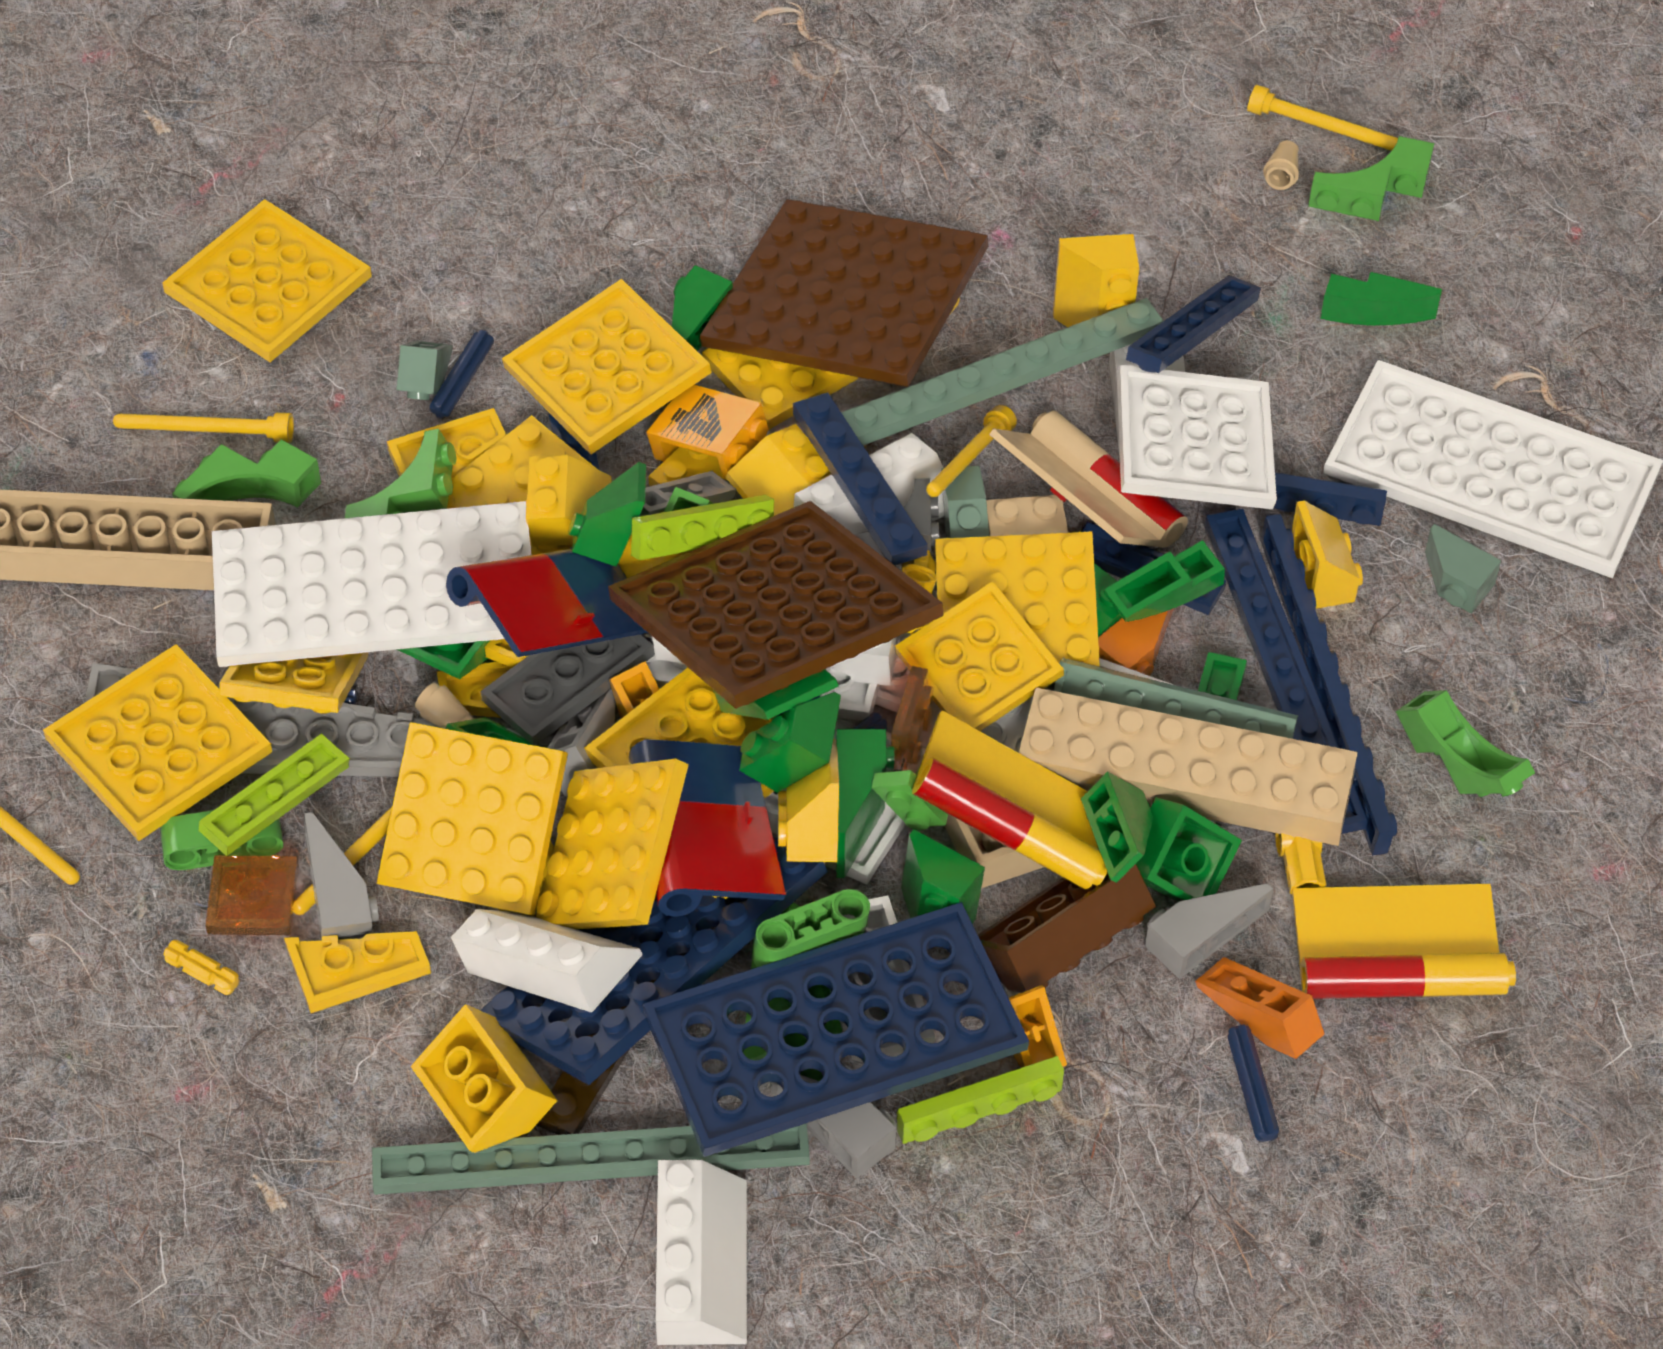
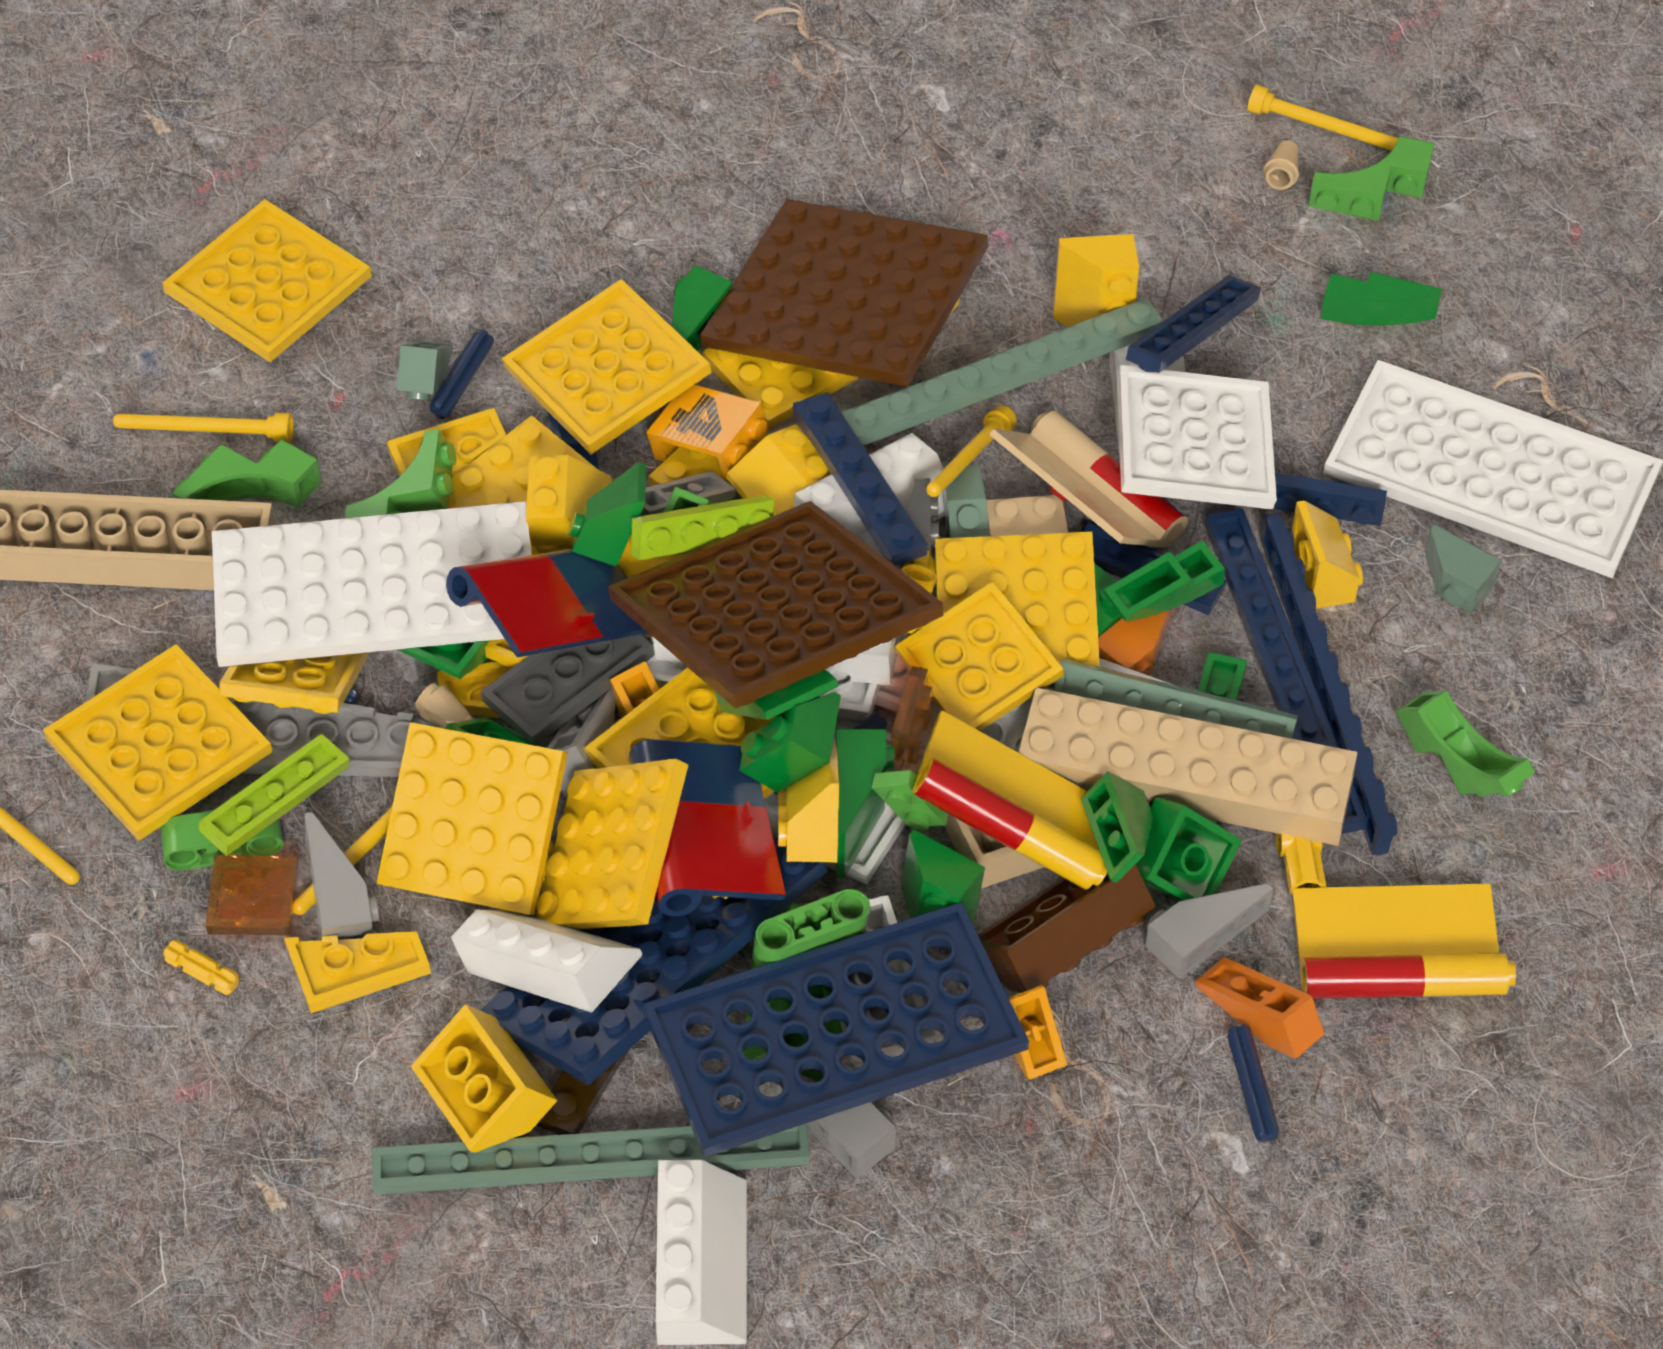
lime plate [897,1056,1064,1144] -> none

